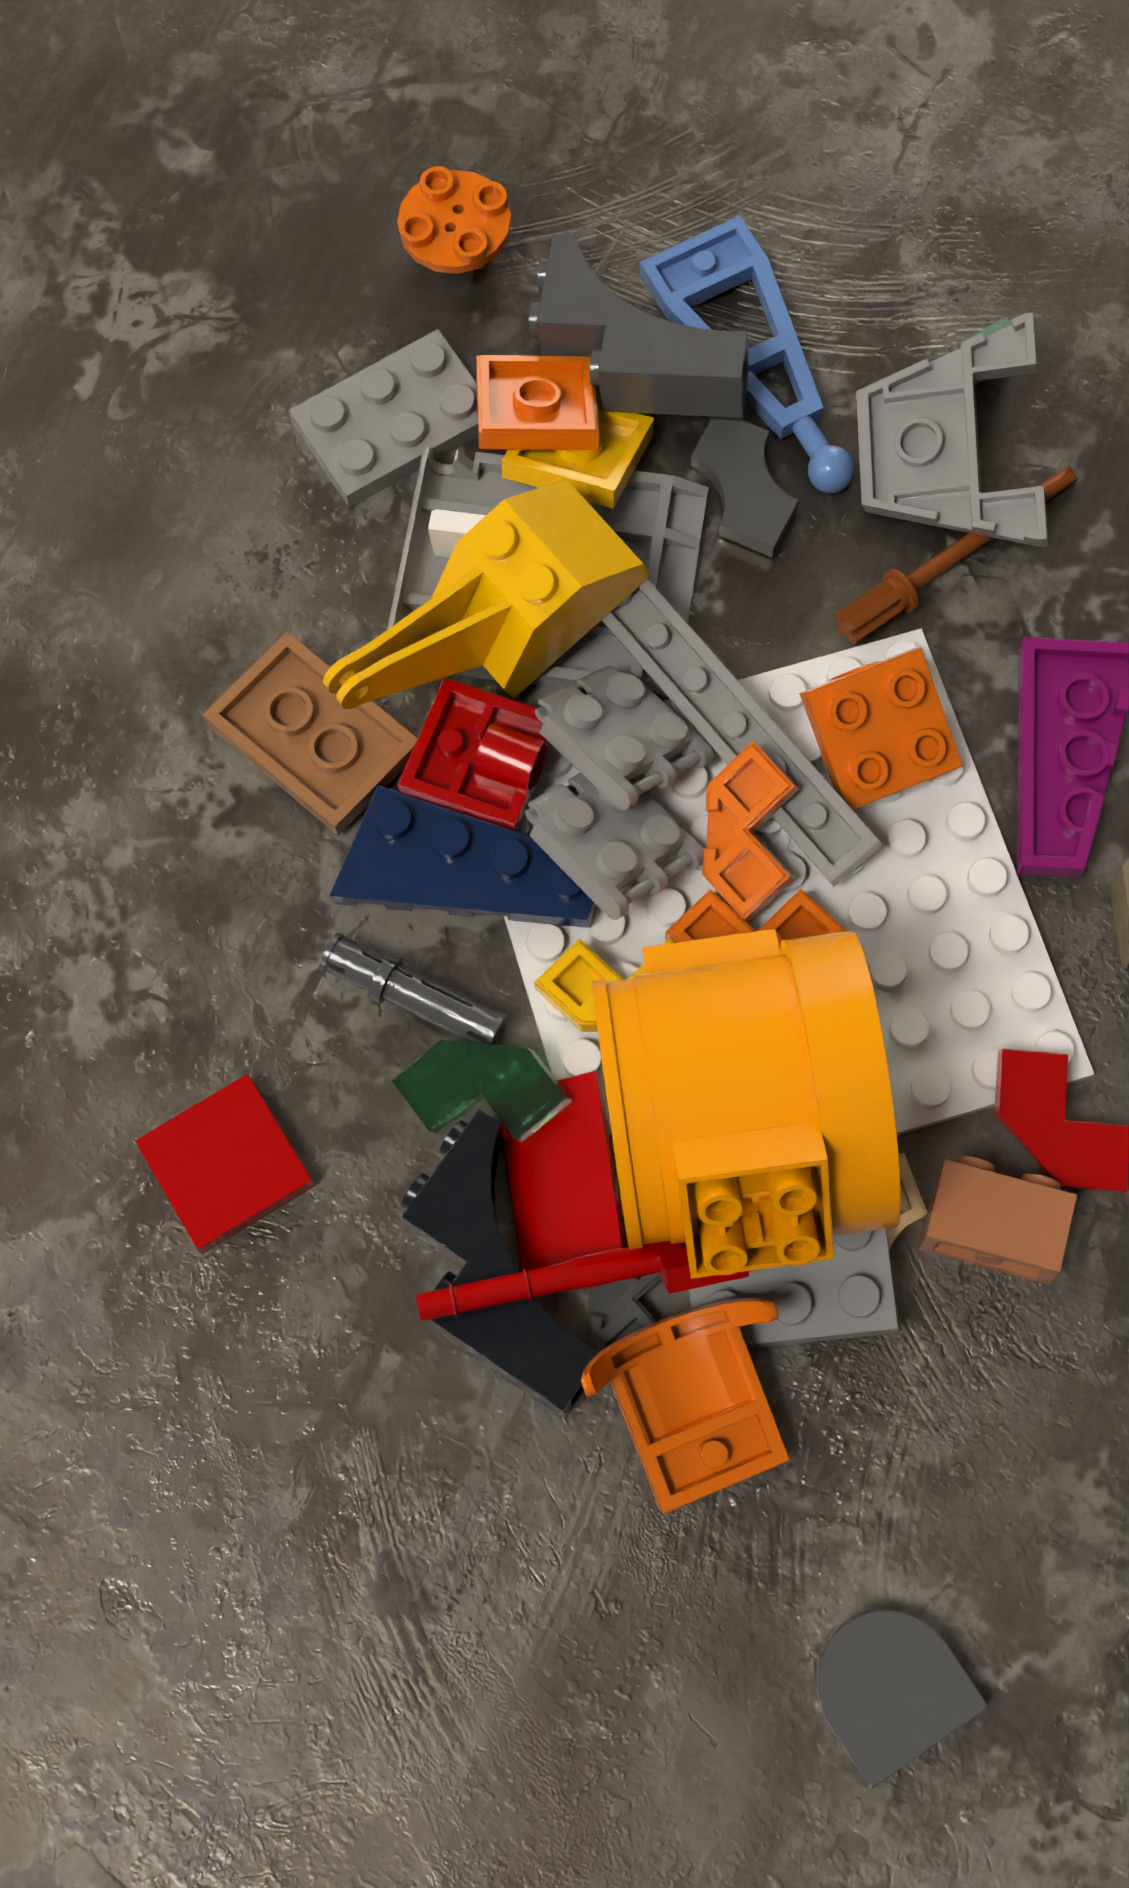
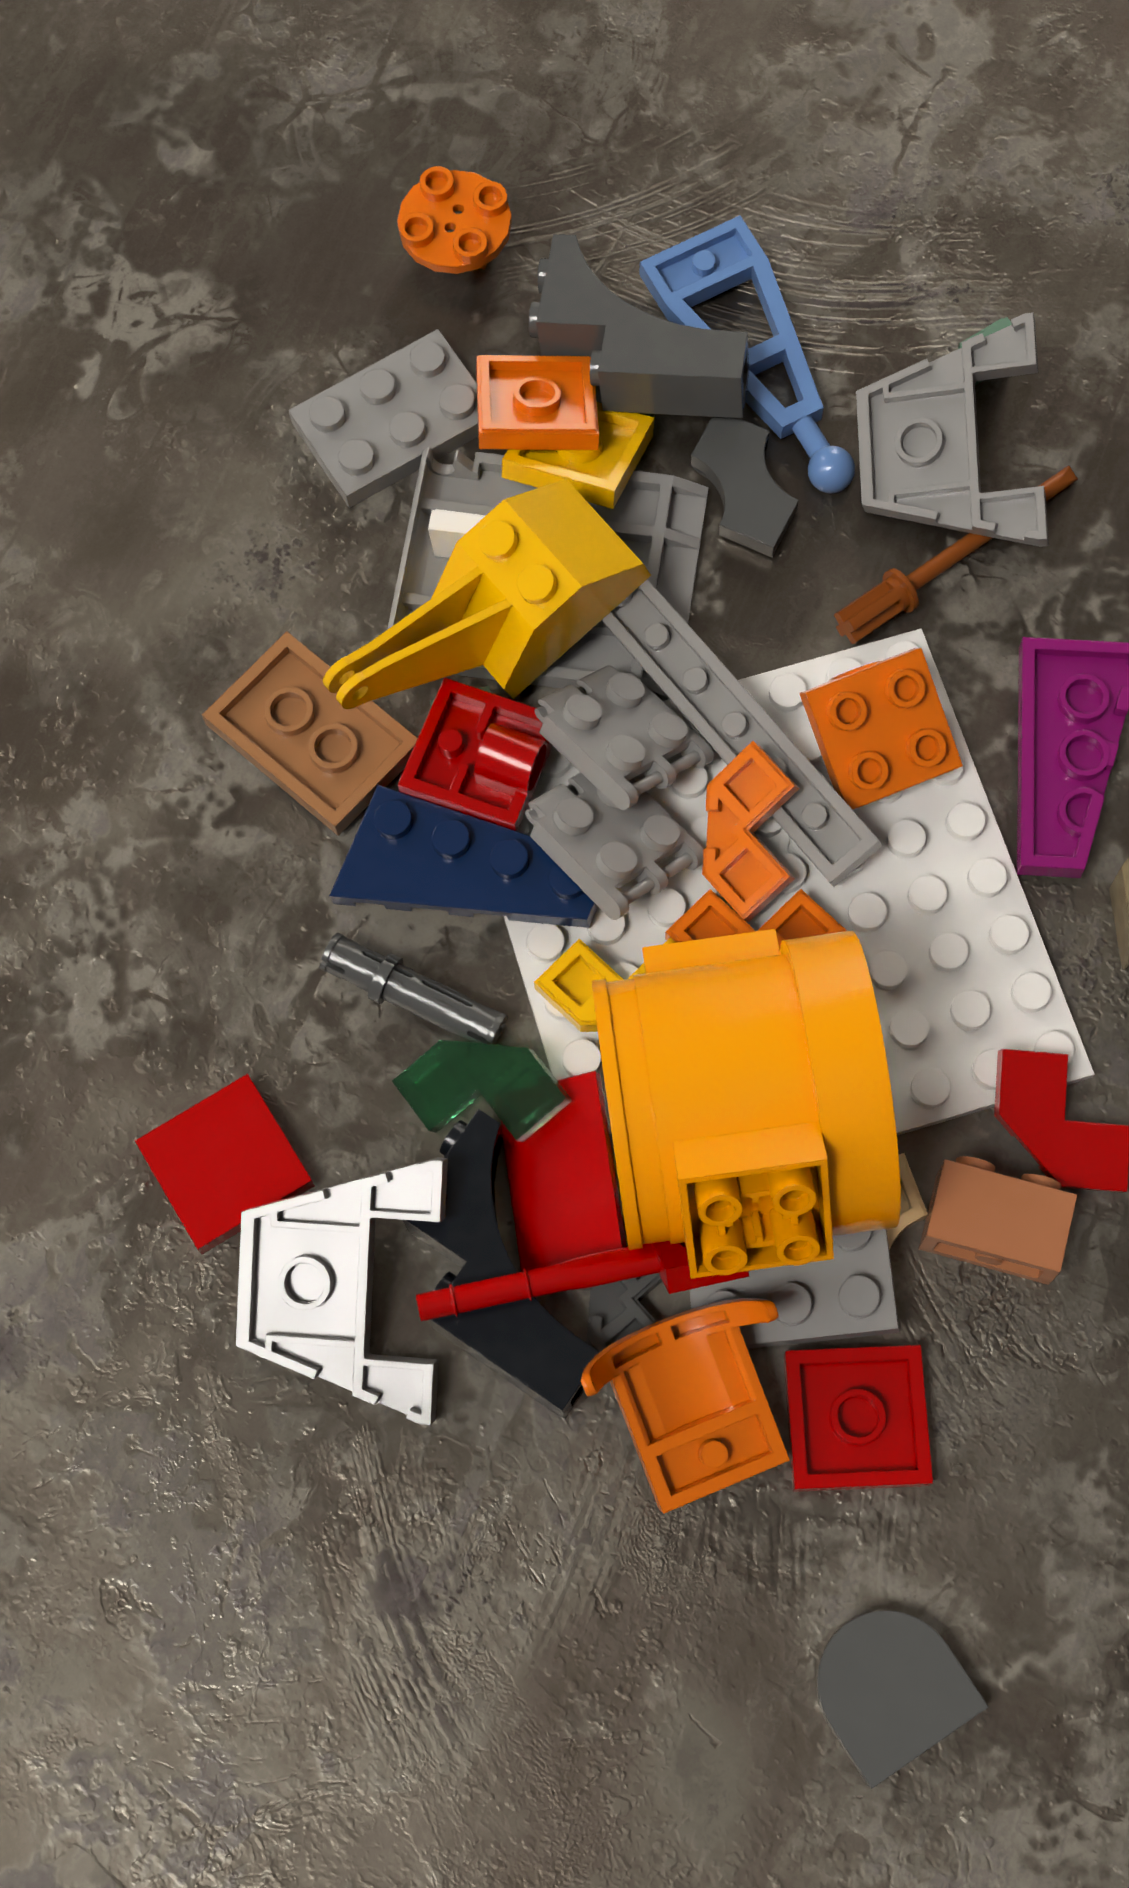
none -> wing [236,1157,448,1426]
none -> red tile [784,1345,933,1492]

